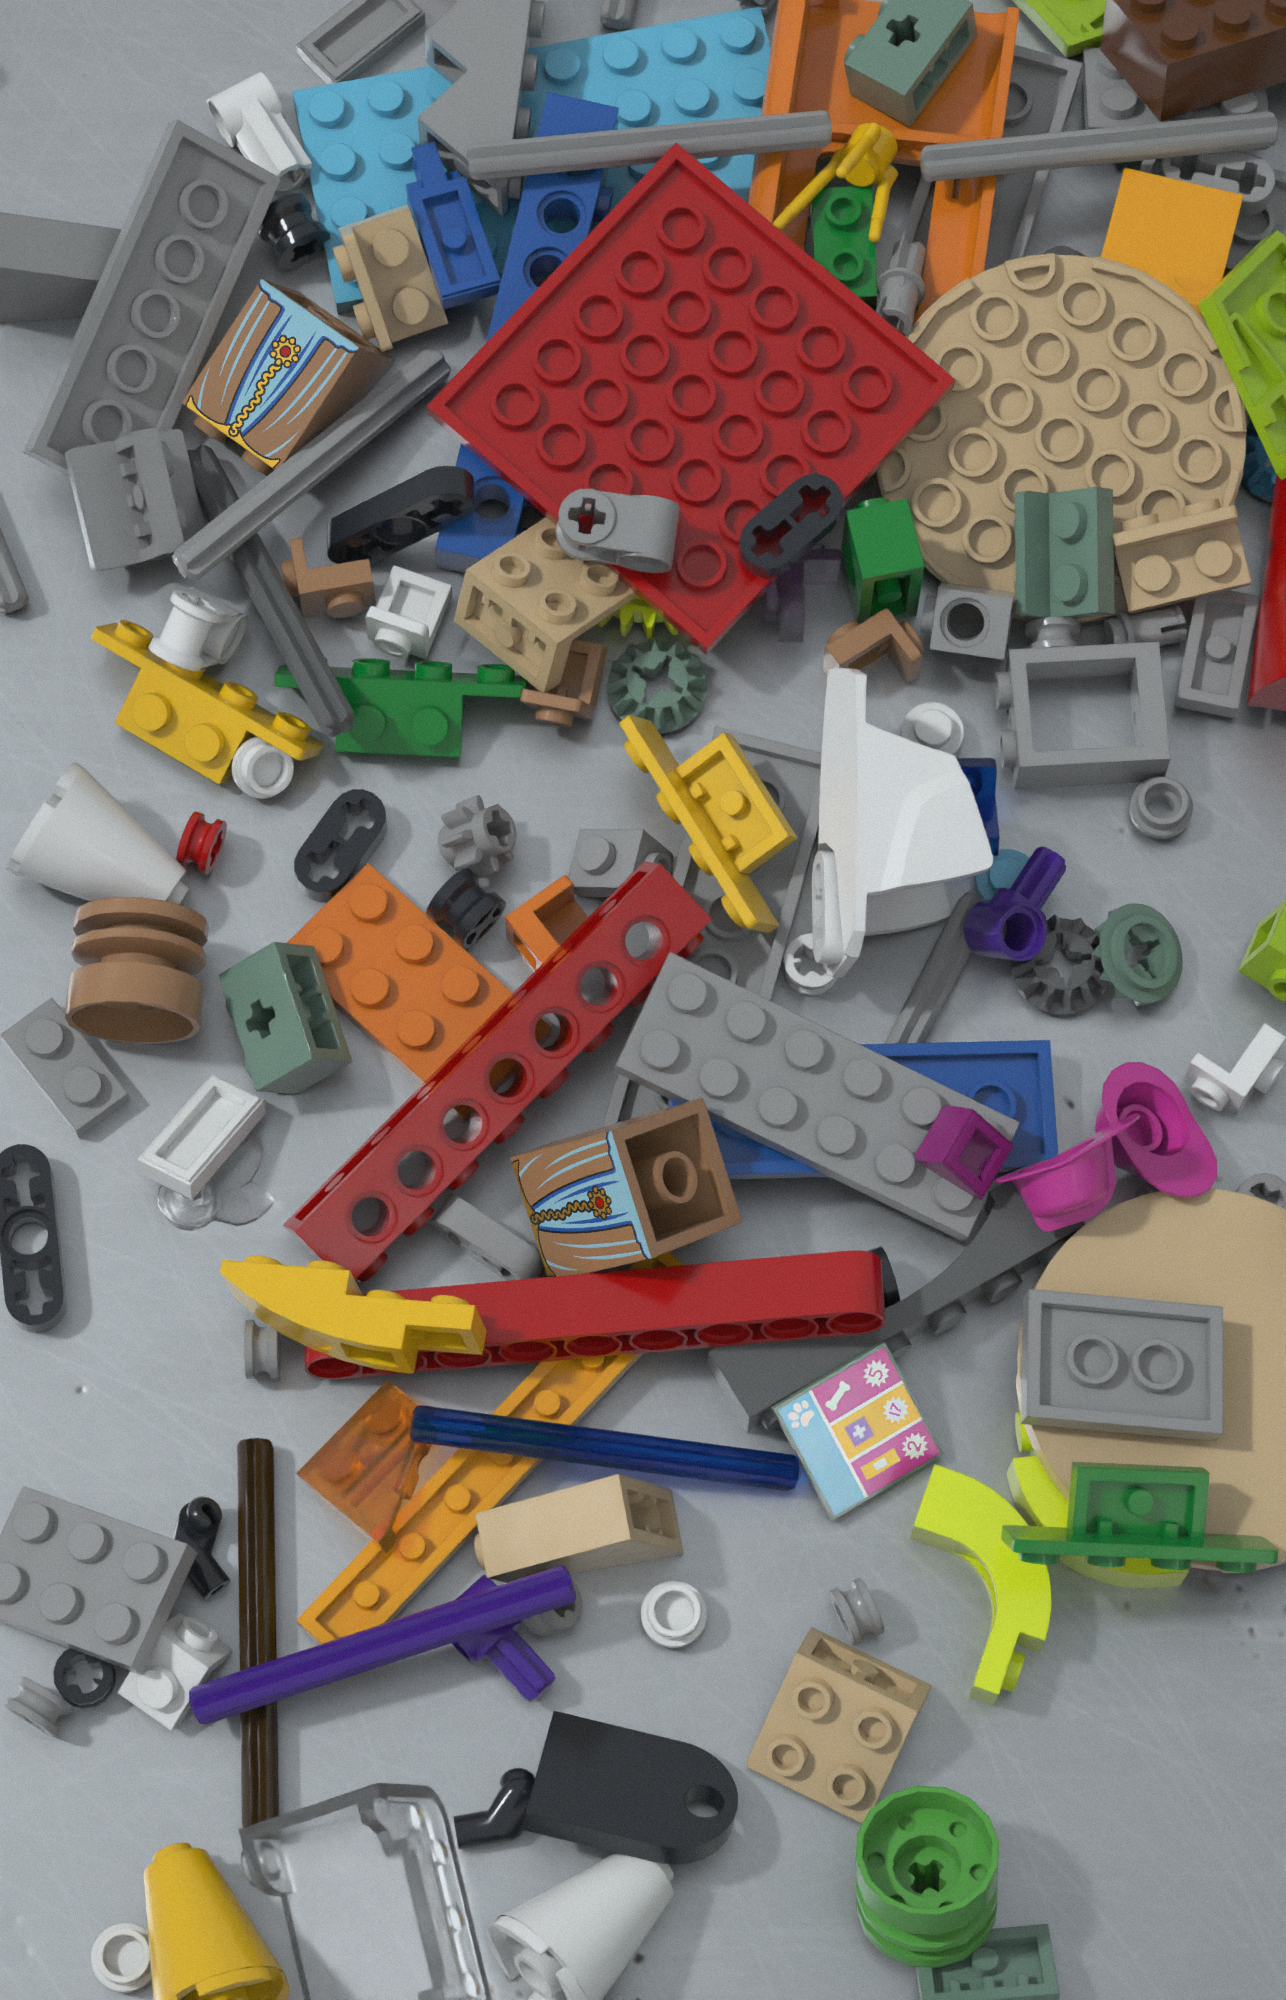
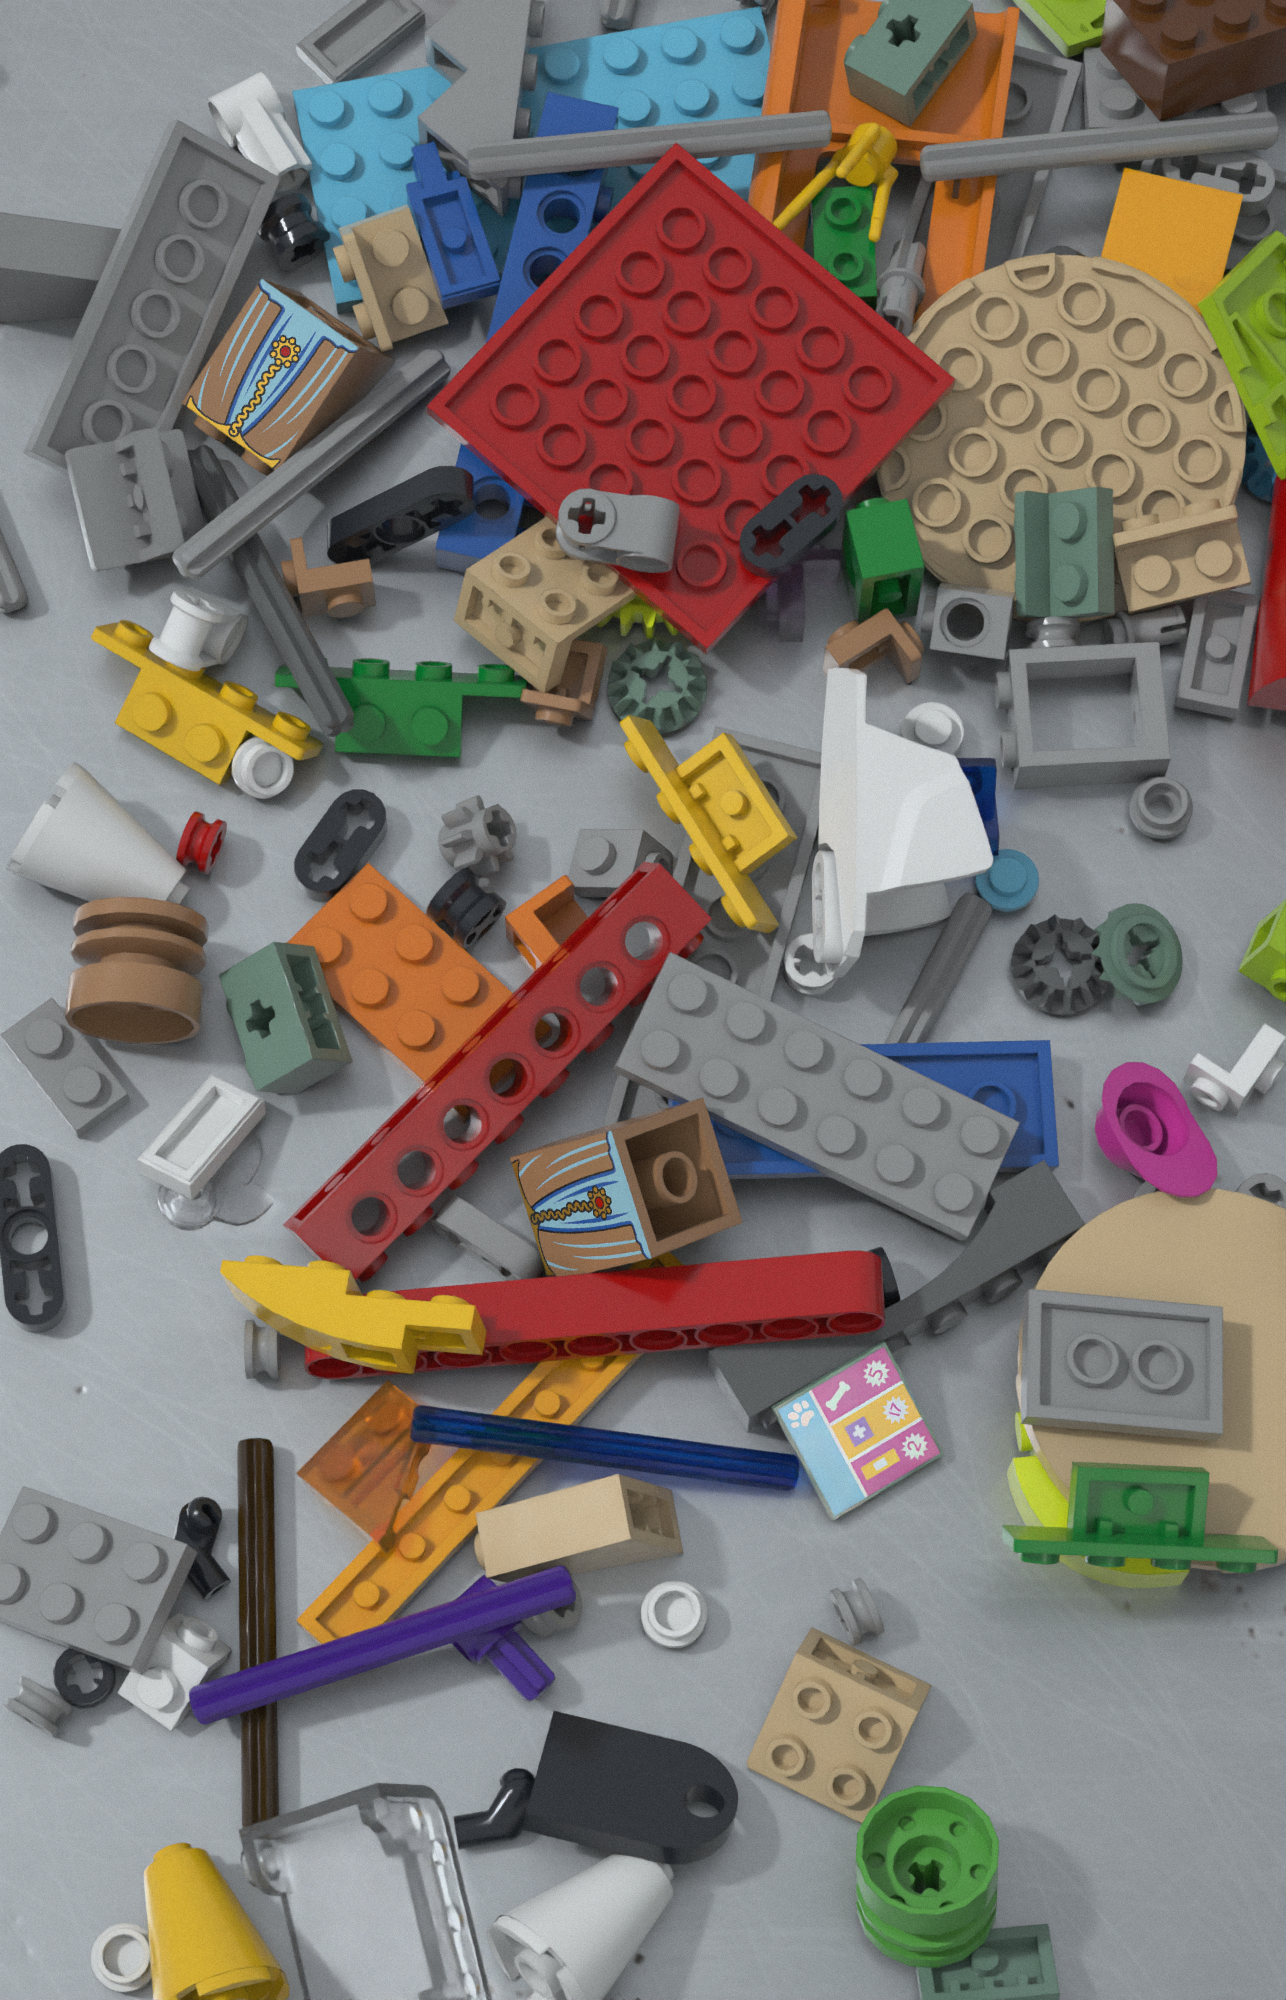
white bracket [365,565,453,659] -> none
neon yellow arch [910,1464,1051,1706] -> none
magenta slope [914,1105,1014,1199] -> none
dark purple axle [963,846,1066,961] -> none
dark pink piece [995,1113,1140,1232] -> none

